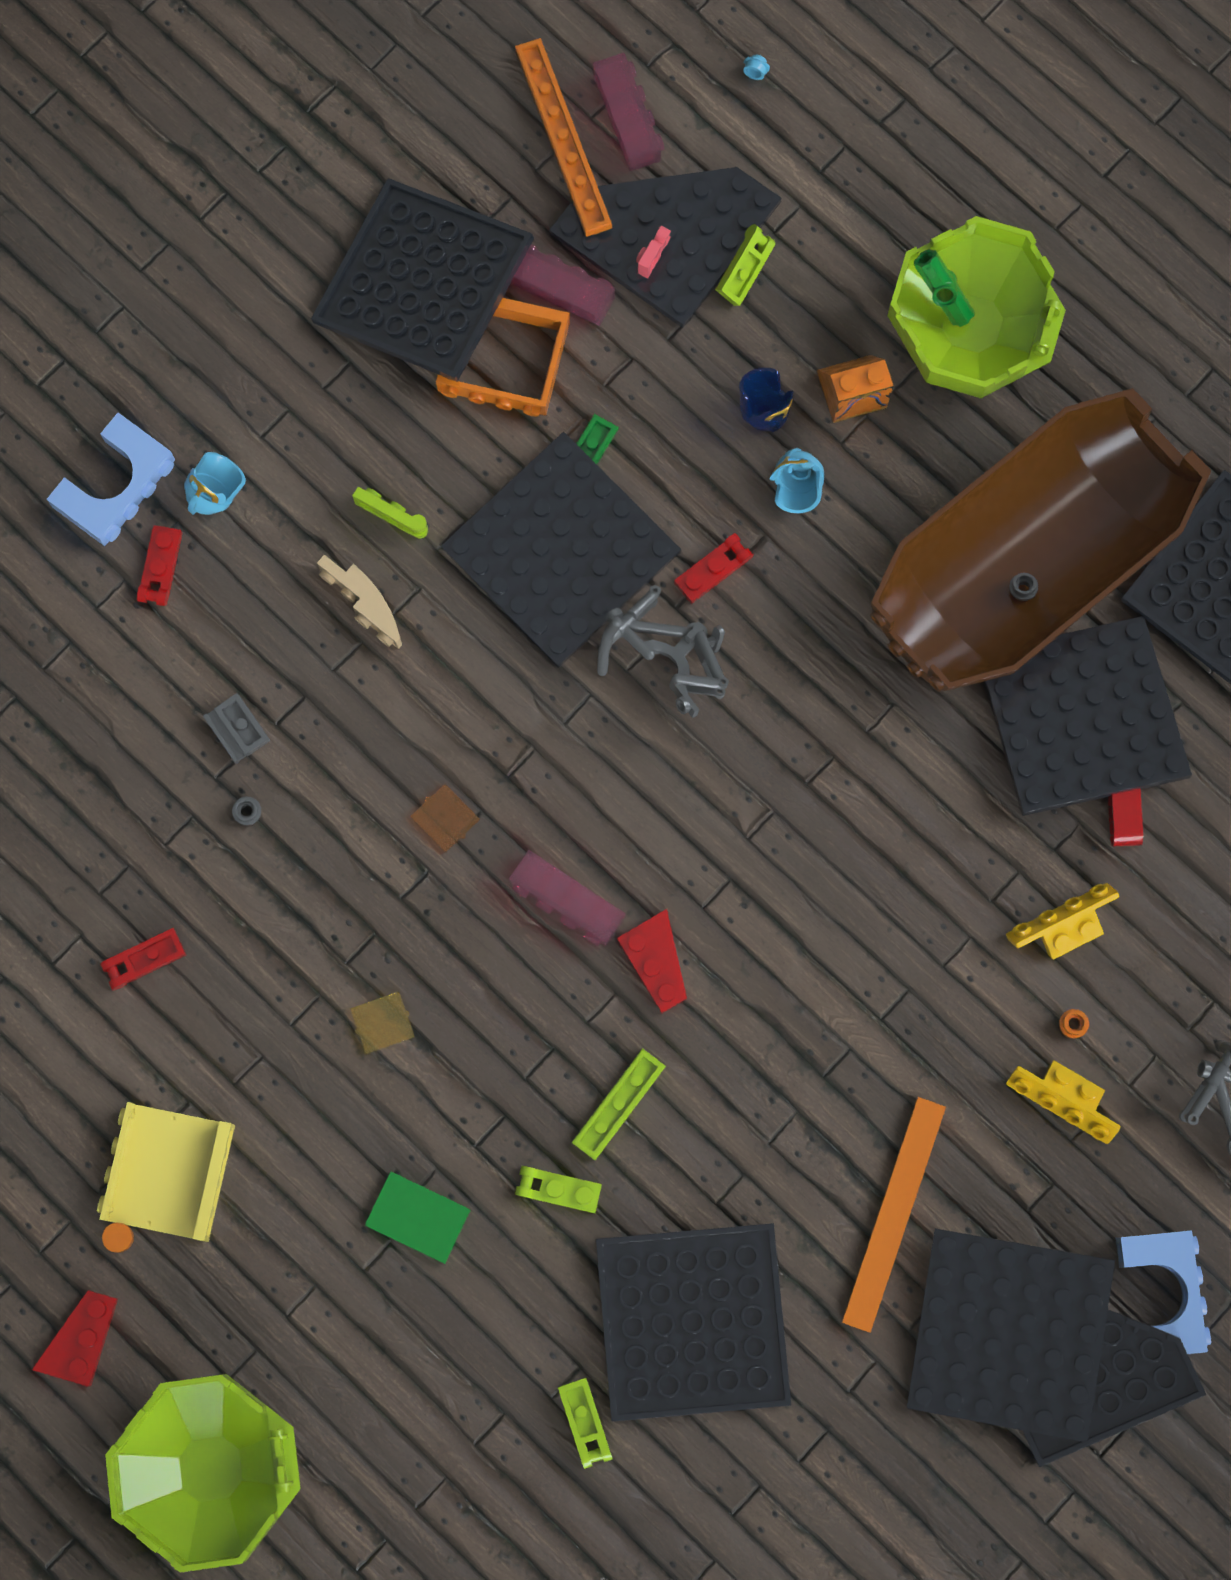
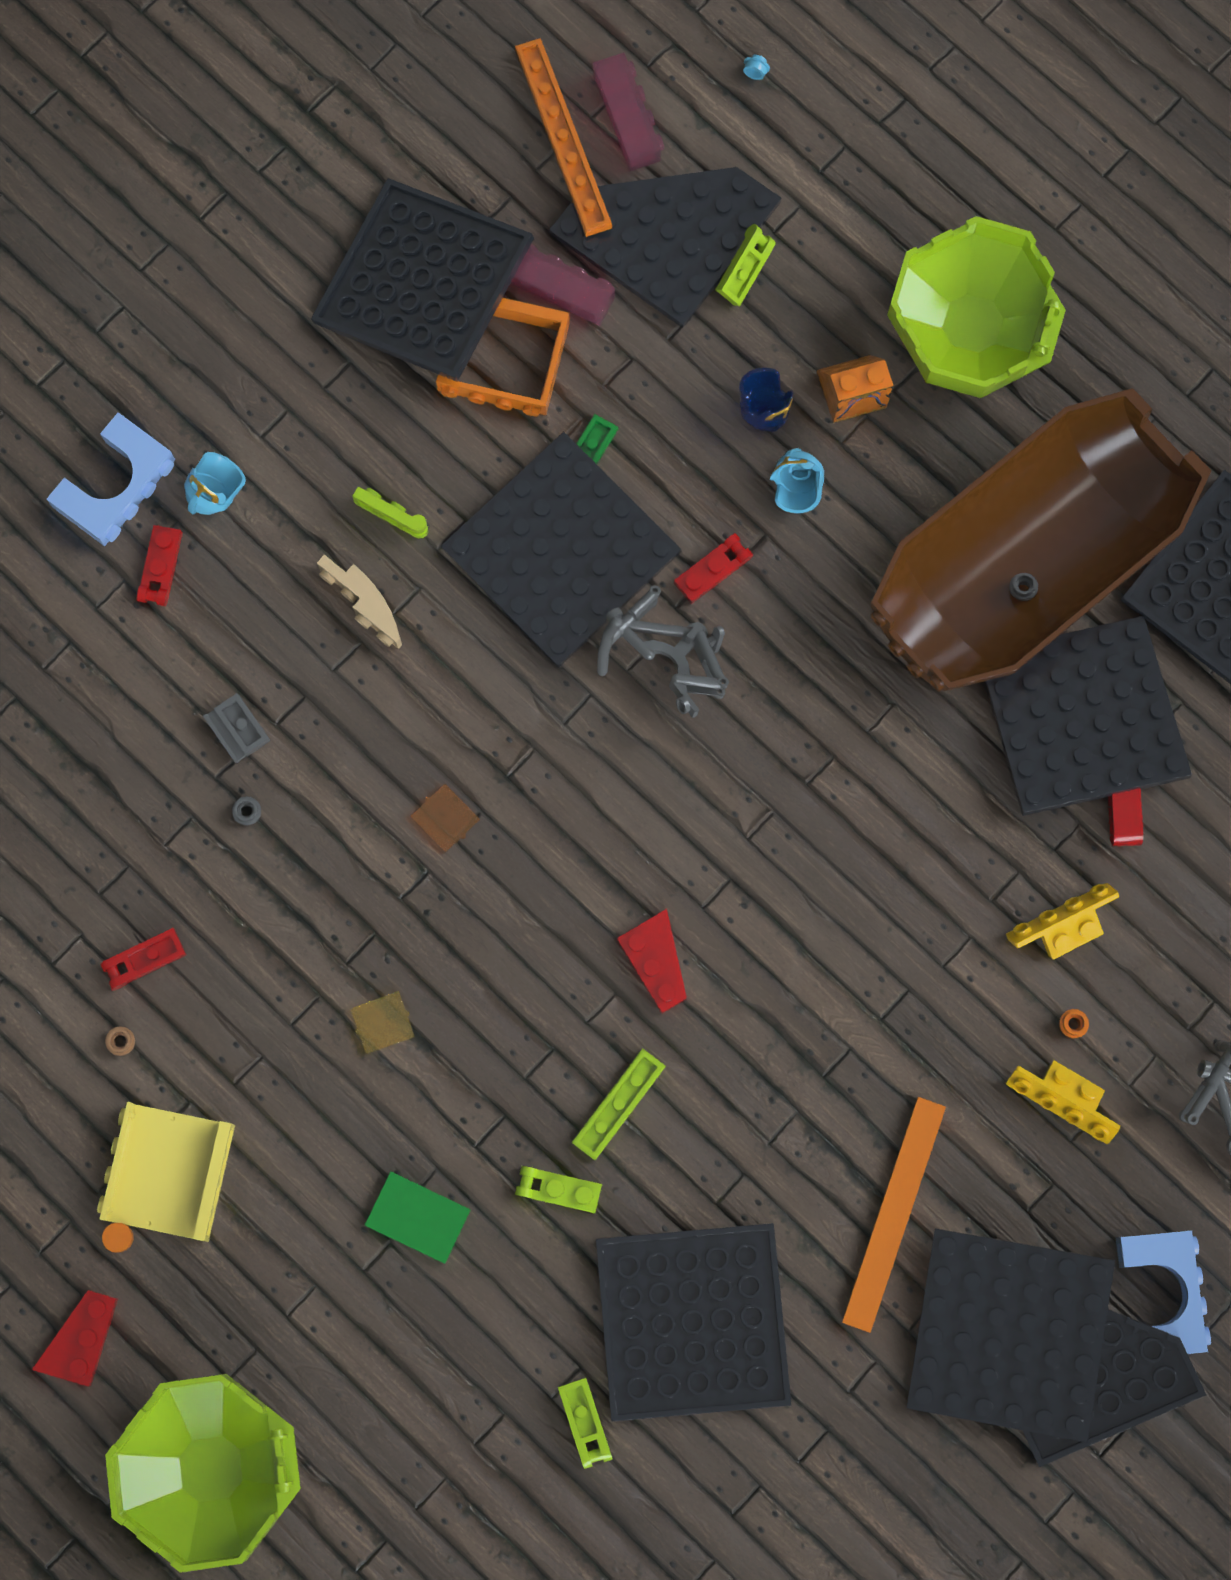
clear pink brick [509,850,626,946] -> none
coral plate [636,226,671,279] -> none
green piece [914,249,975,327] -> none
none -> medium nougat plate [105,1026,135,1056]

